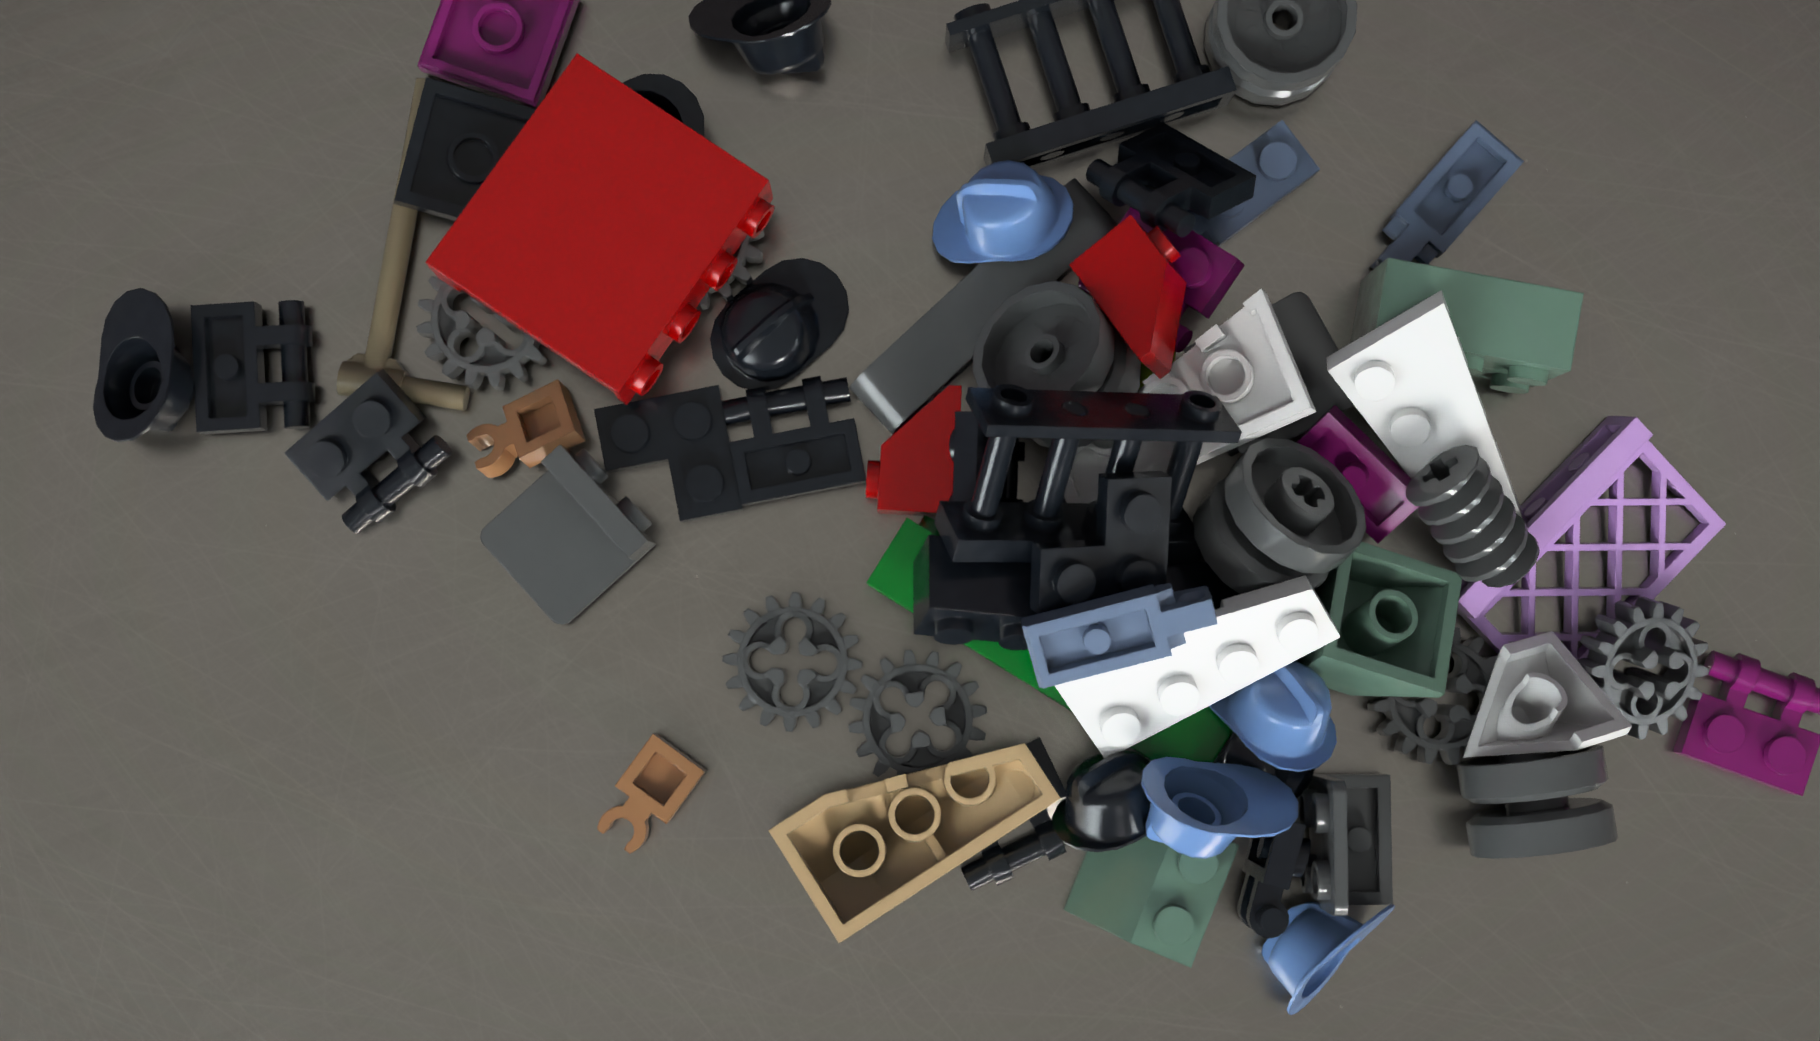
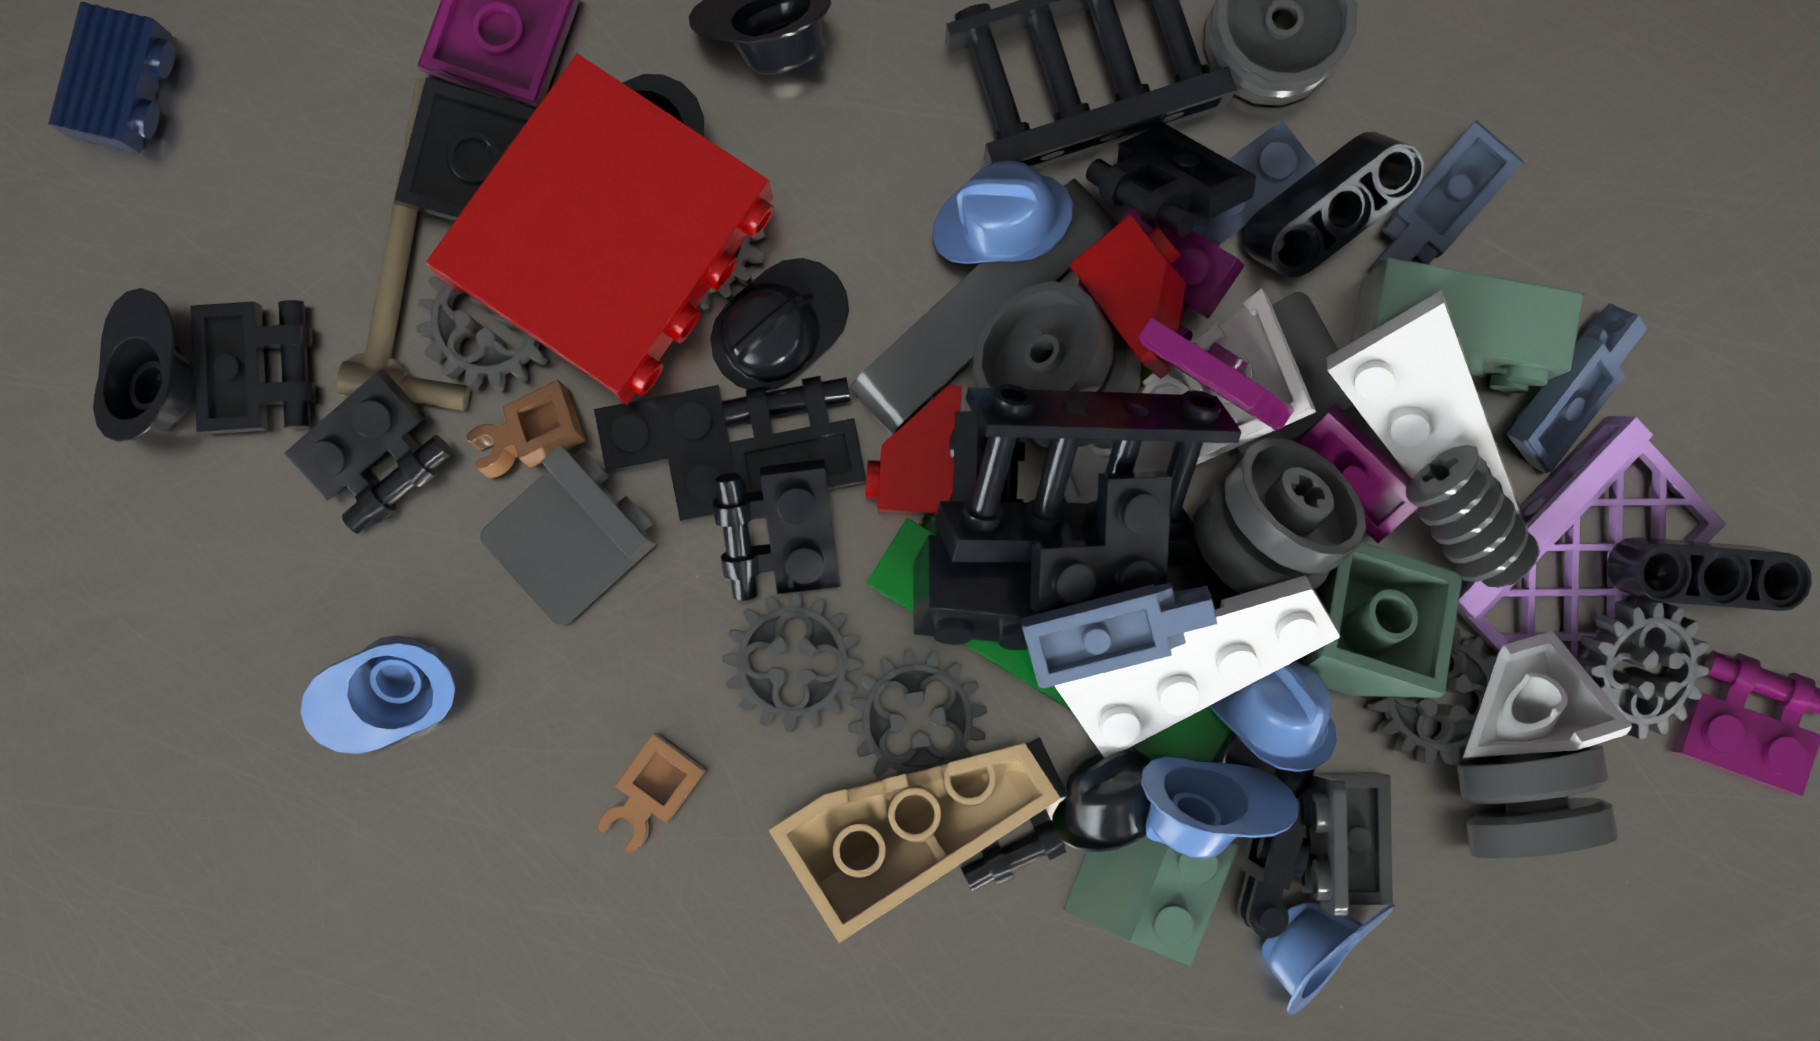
none -> dark blue brick [48,2,175,153]
none -> medium blue piece [300,635,455,754]
none -> black plate [712,459,840,601]
none -> magenta plate [1138,317,1294,431]
none -> black beam [1243,132,1424,278]
none -> sand blue hinge [1507,303,1647,474]
none -> black beam [1607,537,1812,611]

